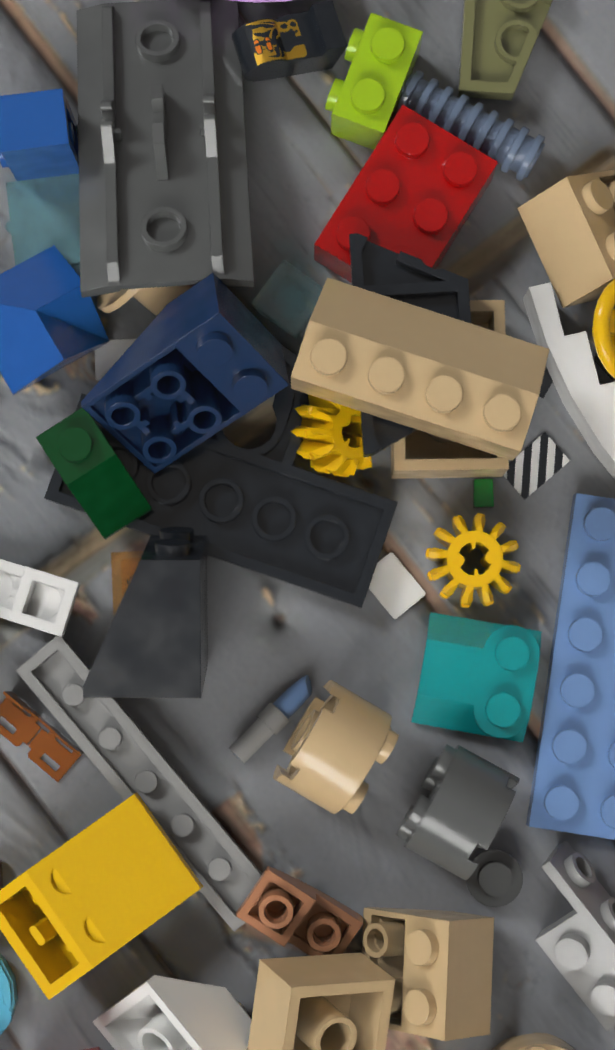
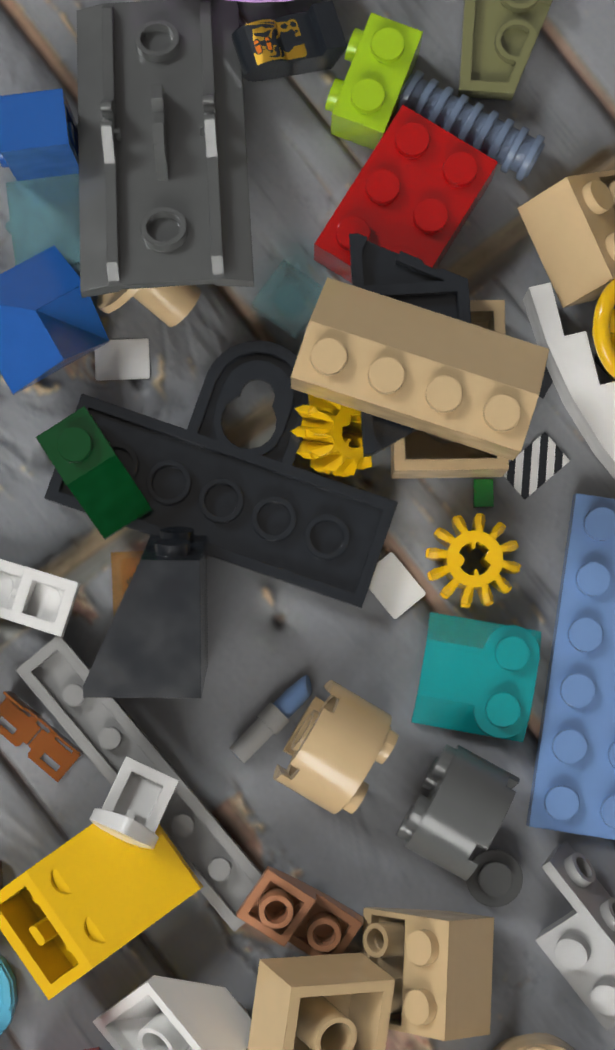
dark blue slope [81,273,289,474] -> none
none -> white tile [89,756,179,849]

